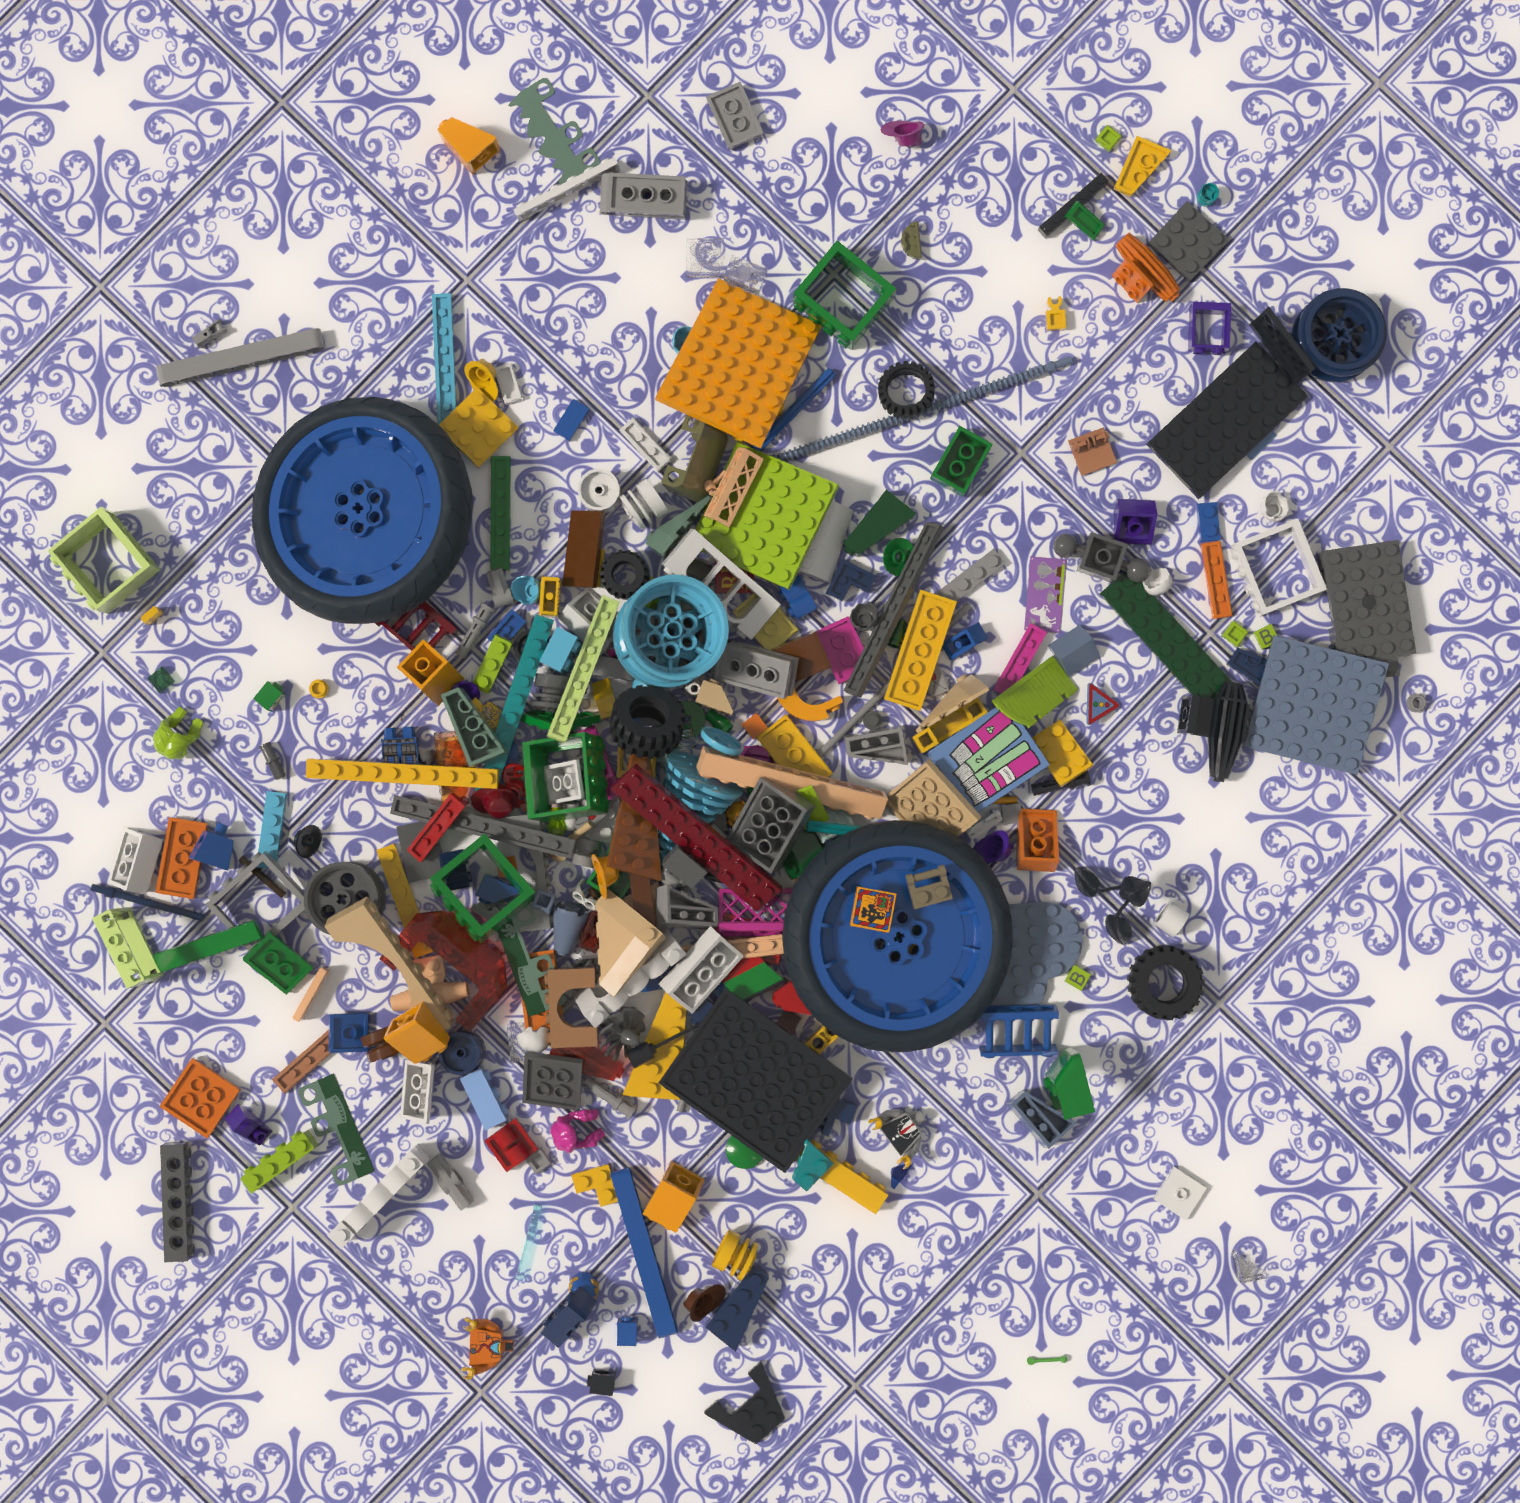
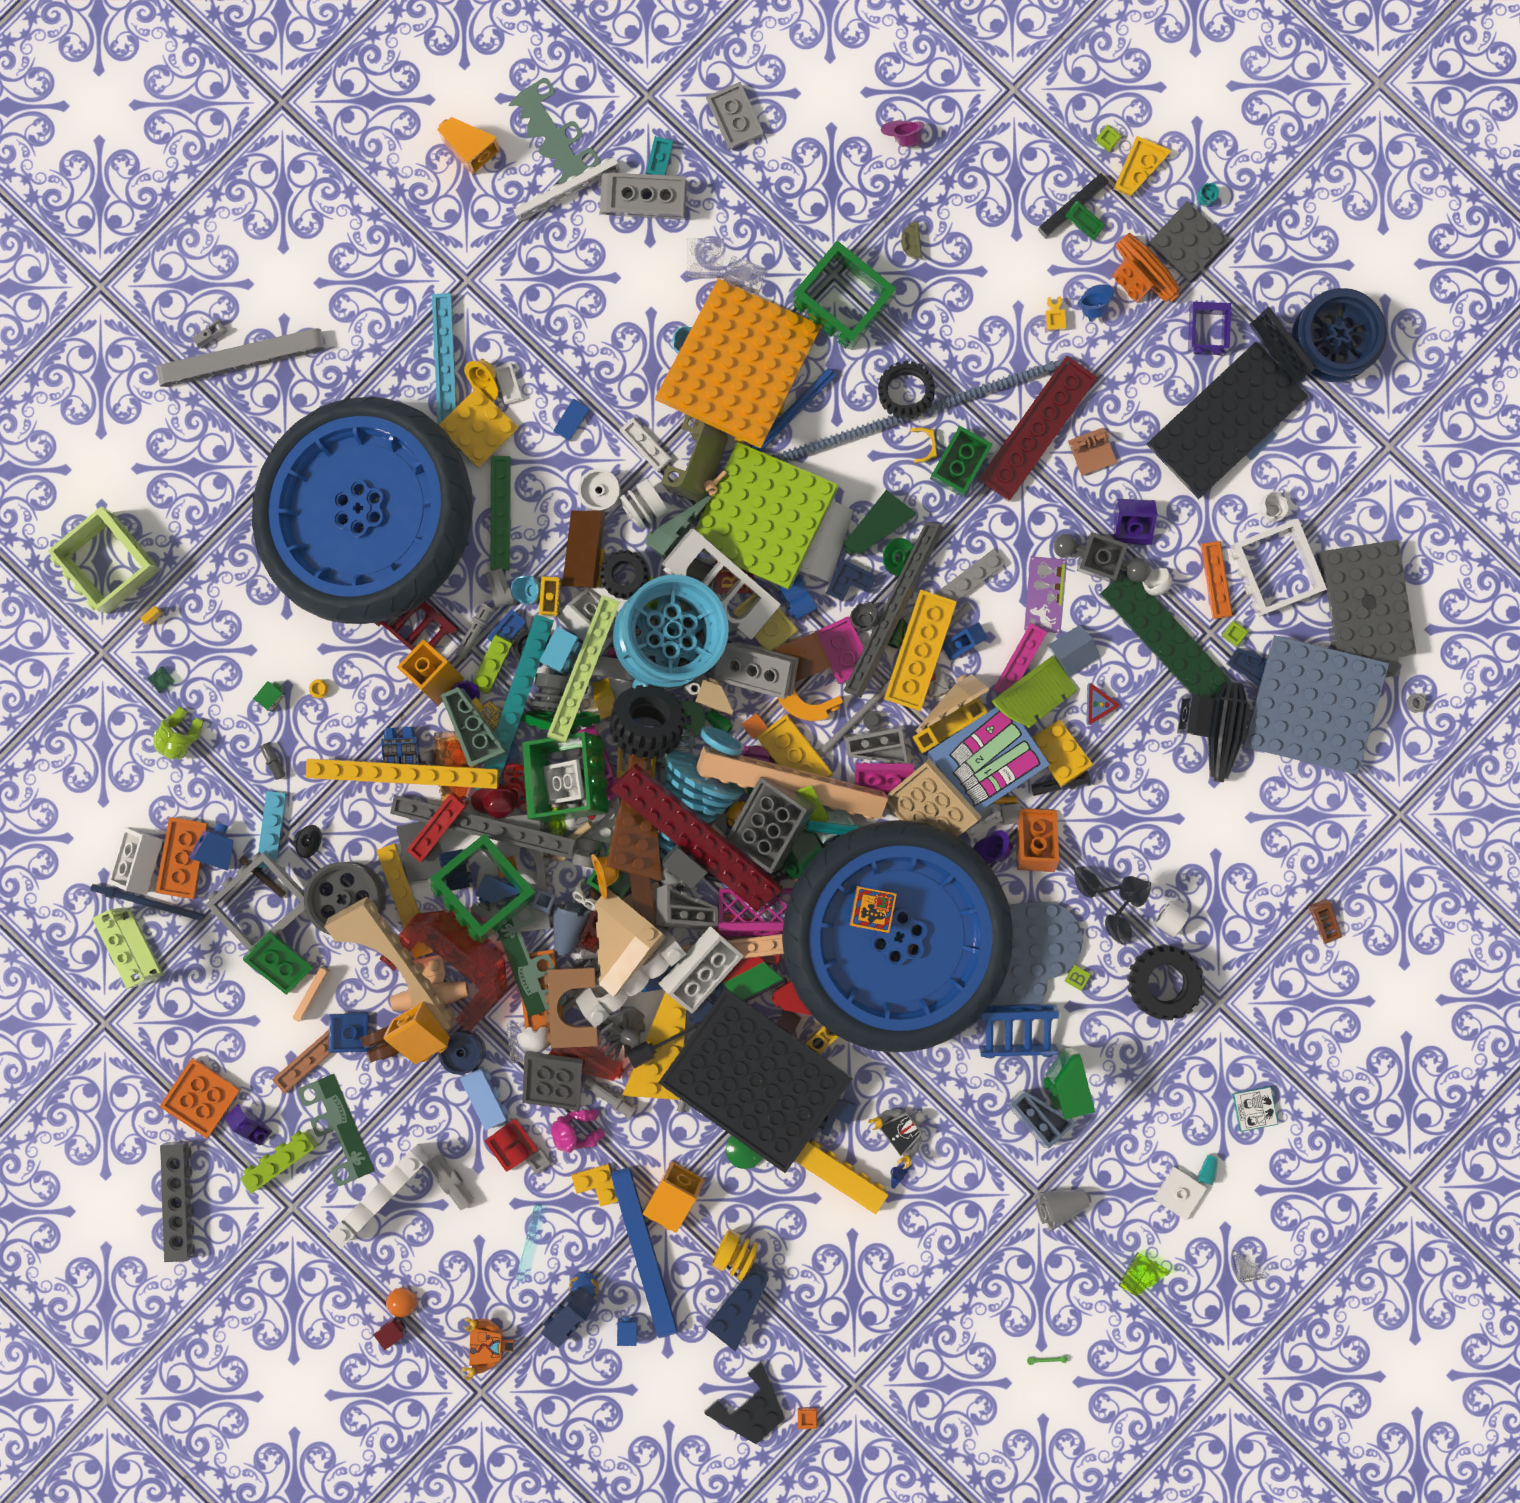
green tile [153,919,263,972] -> none
white slope [400,1060,436,1124] -> none
black brick [587,1369,616,1396] -> none
reddish brown piece [683,1284,726,1322] -> none
light nougat fence [703,447,764,527] -> none
teal wing [792,1139,834,1192] -> none
dark tan plate [905,864,953,909] -> none
blue plate [1197,502,1221,542] -> none
lime tile [1253,624,1277,650] -> none
none -> dark red brick [373,1317,406,1351]
none -> orange hair [386,1287,418,1318]
none -> teal plate [646,136,673,175]
none -> black wheel [769,866,789,884]
none -> orange tile [797,1407,817,1429]
none -> dark pink plate [854,762,914,793]
none -> yellow cap [910,427,937,463]
none -> dark red plate [978,356,1098,502]
none -> light grey cone [1035,1189,1091,1231]
none -> blue piece [1077,284,1114,322]
none -> clear neon green wing [1118,1252,1171,1296]
none -> teal cone [1197,1155,1218,1185]
none -> tile [1232,1086,1279,1132]
none -> dark orange slope [1308,899,1342,944]

